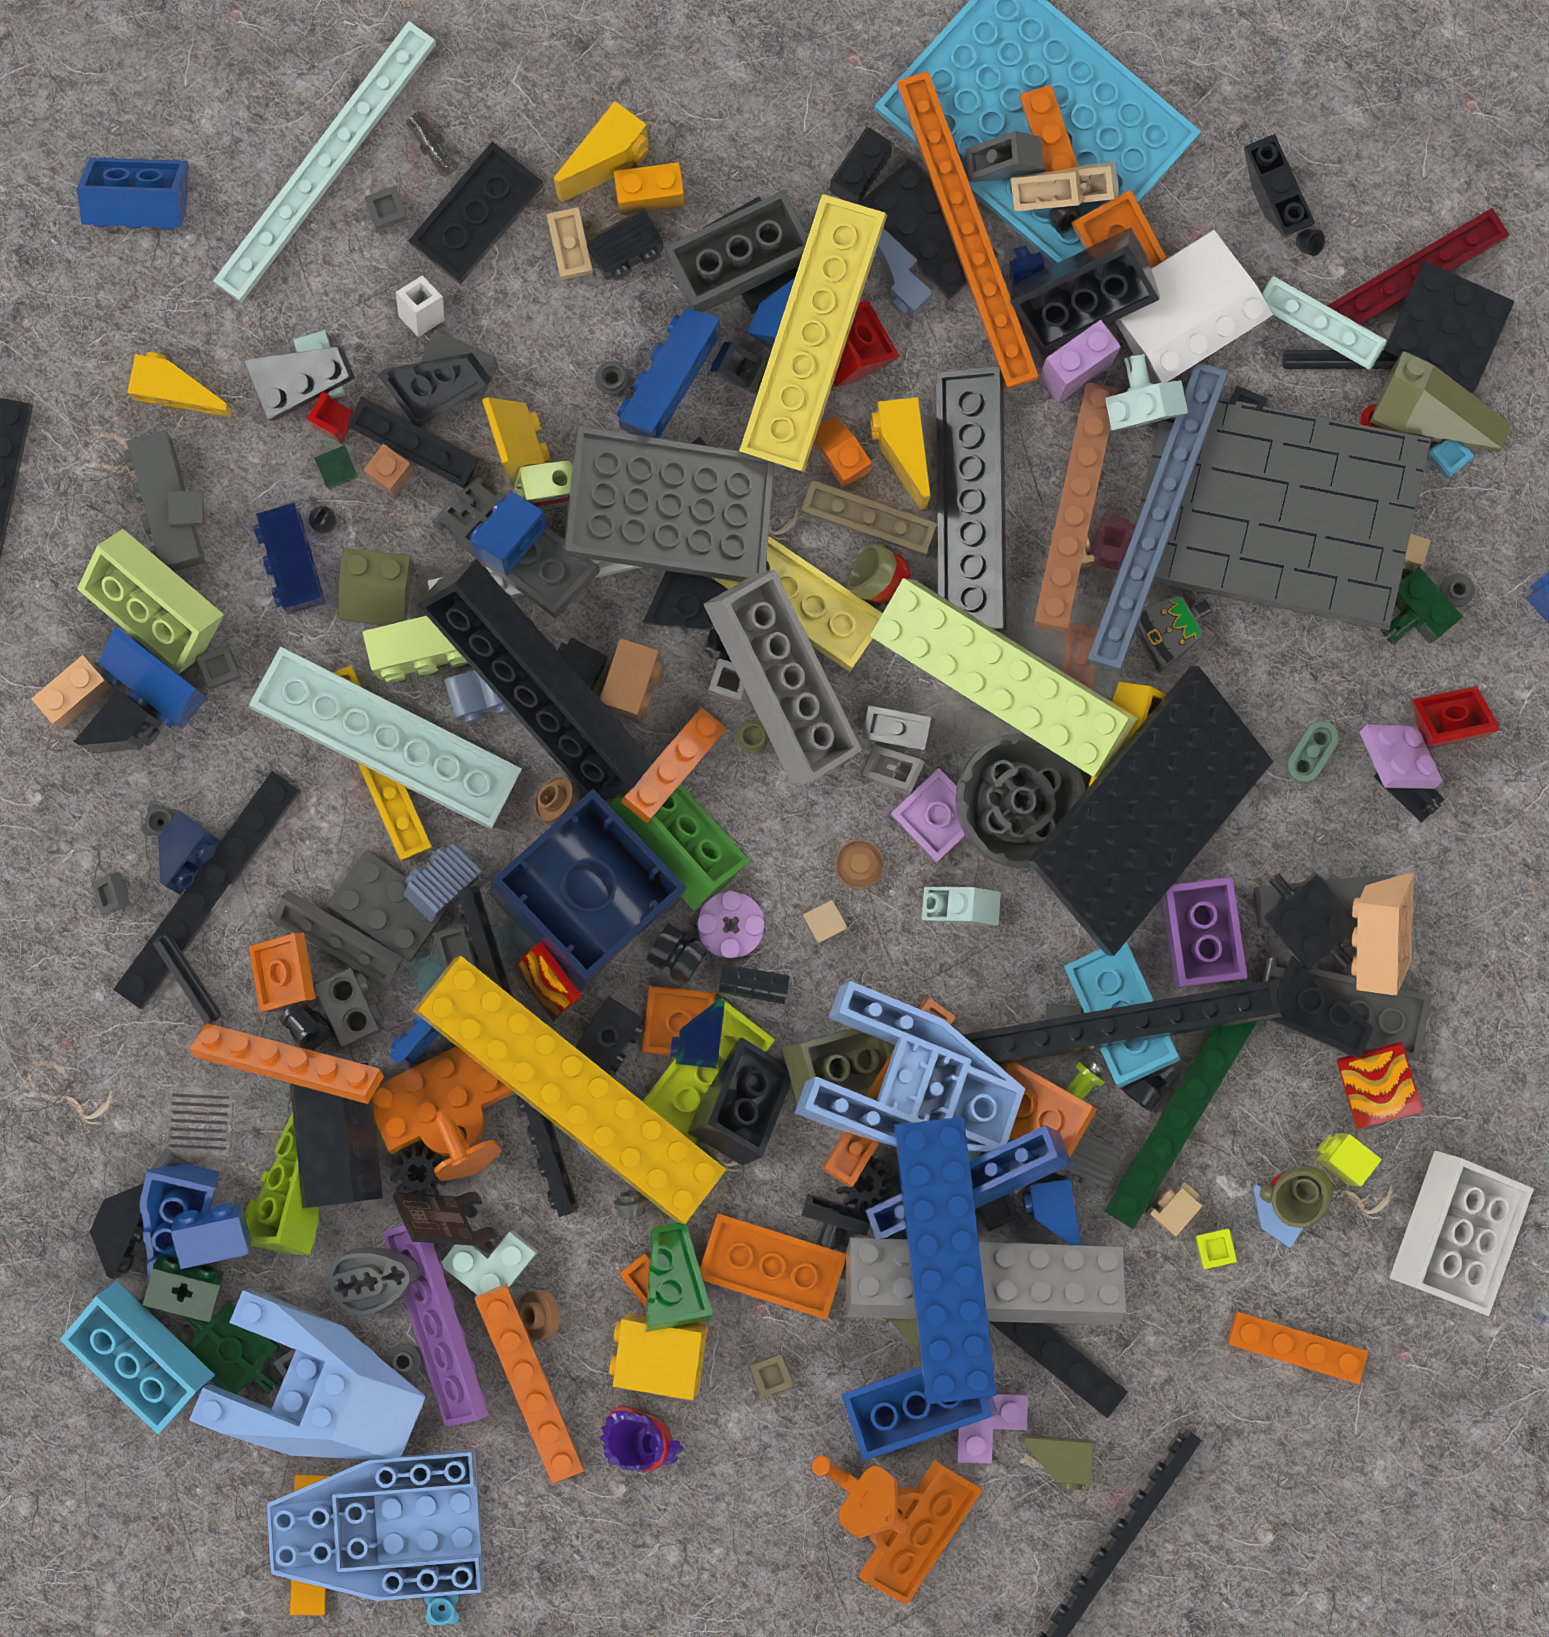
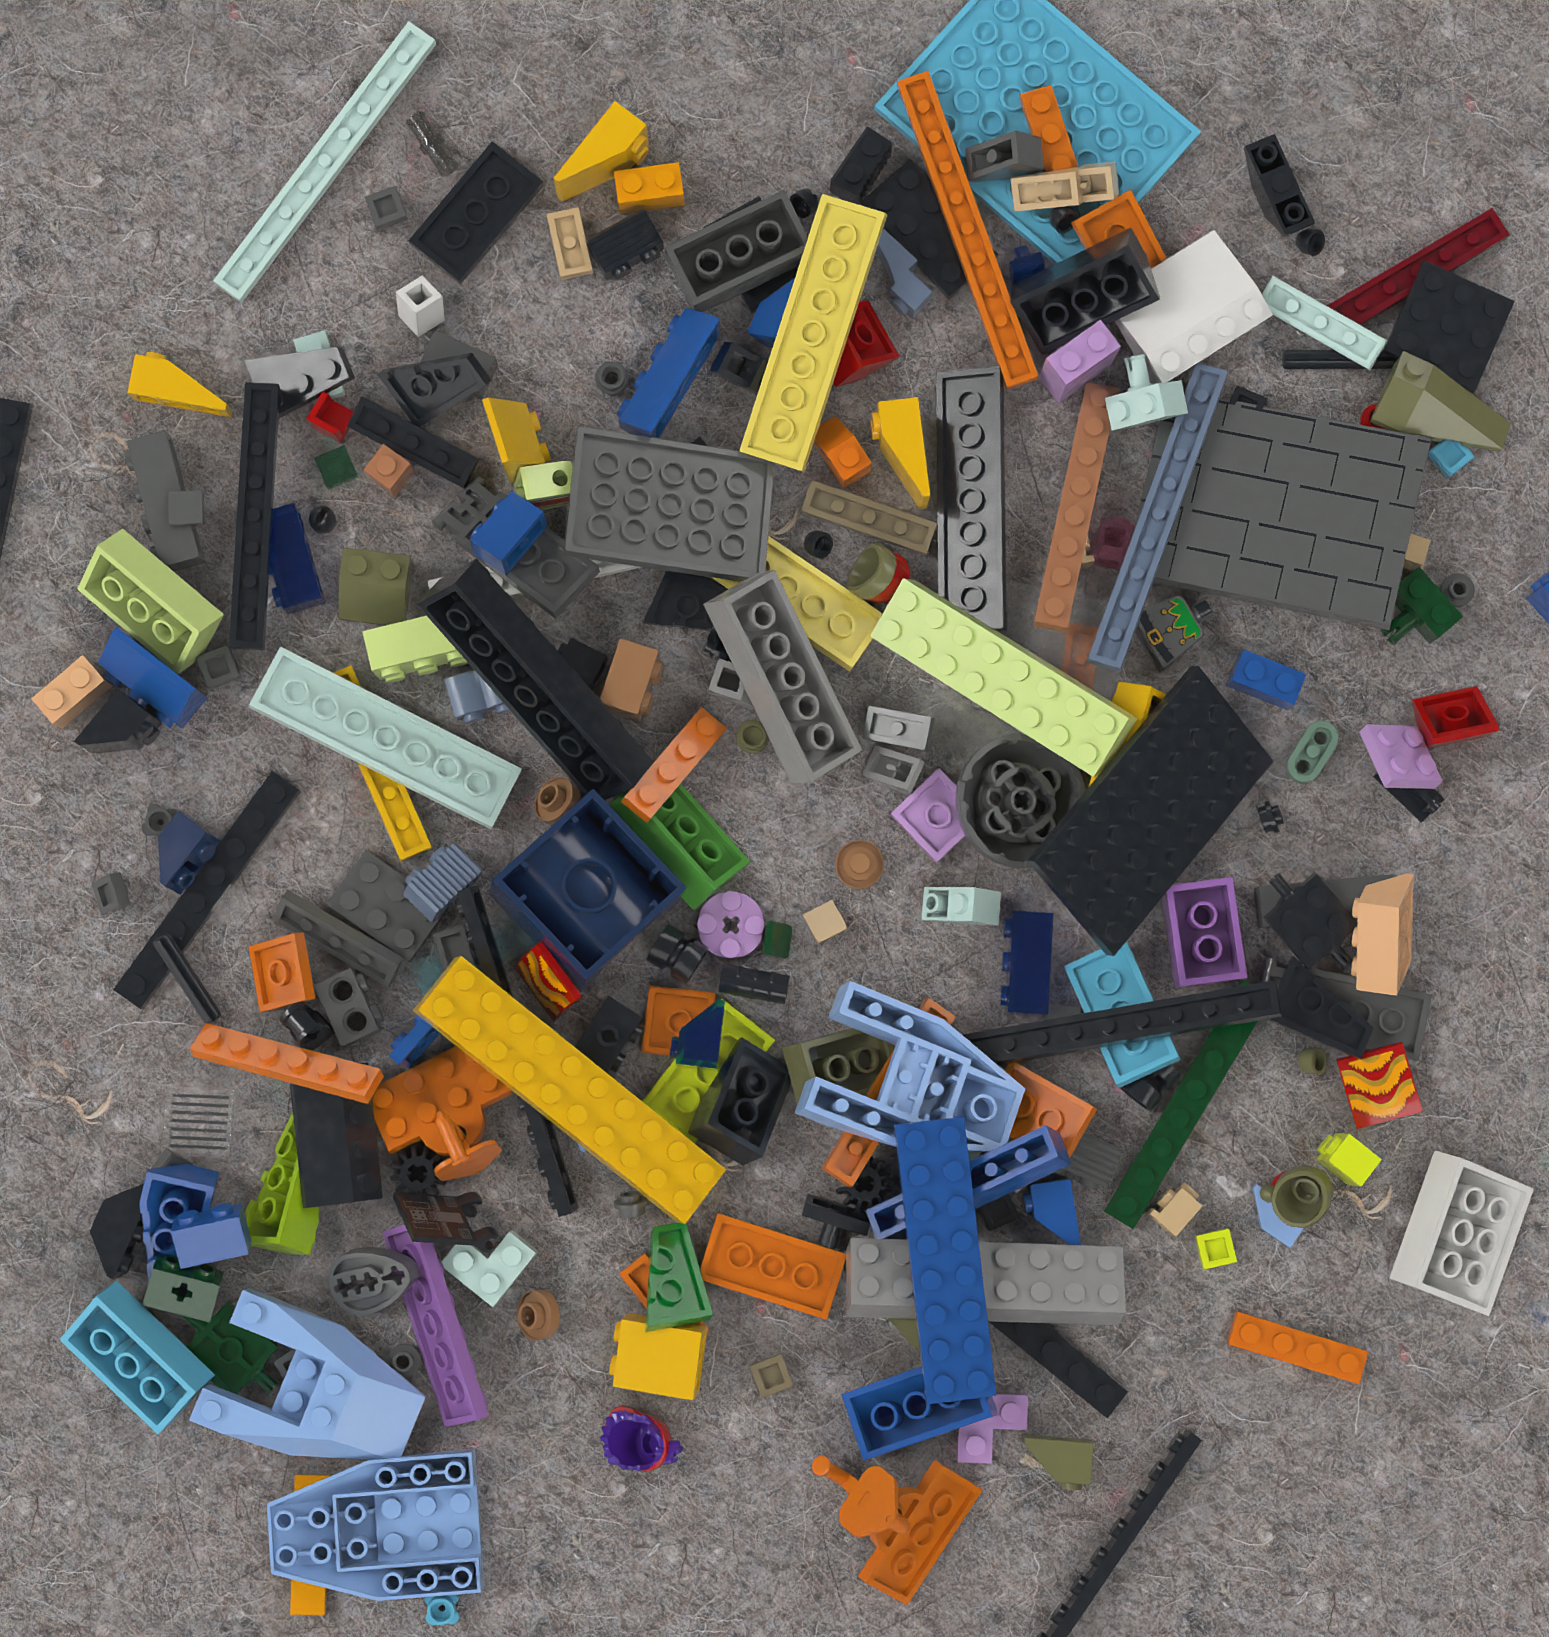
blue slope [77,158,188,230] -> none
orange plate [475,1283,584,1484] -> none
lime piece [1065,1061,1106,1100] -> none
none -> black plate [229,382,280,651]
none -> dark green slope [763,921,792,959]
none -> black hinge [789,189,818,218]
none -> black hinge [804,531,833,559]
none -> clear blue brick [999,911,1054,1015]
none -> blue brick [1226,650,1306,710]
none -> black plate [1257,800,1284,833]
none -> olive hinge [1297,1047,1327,1074]

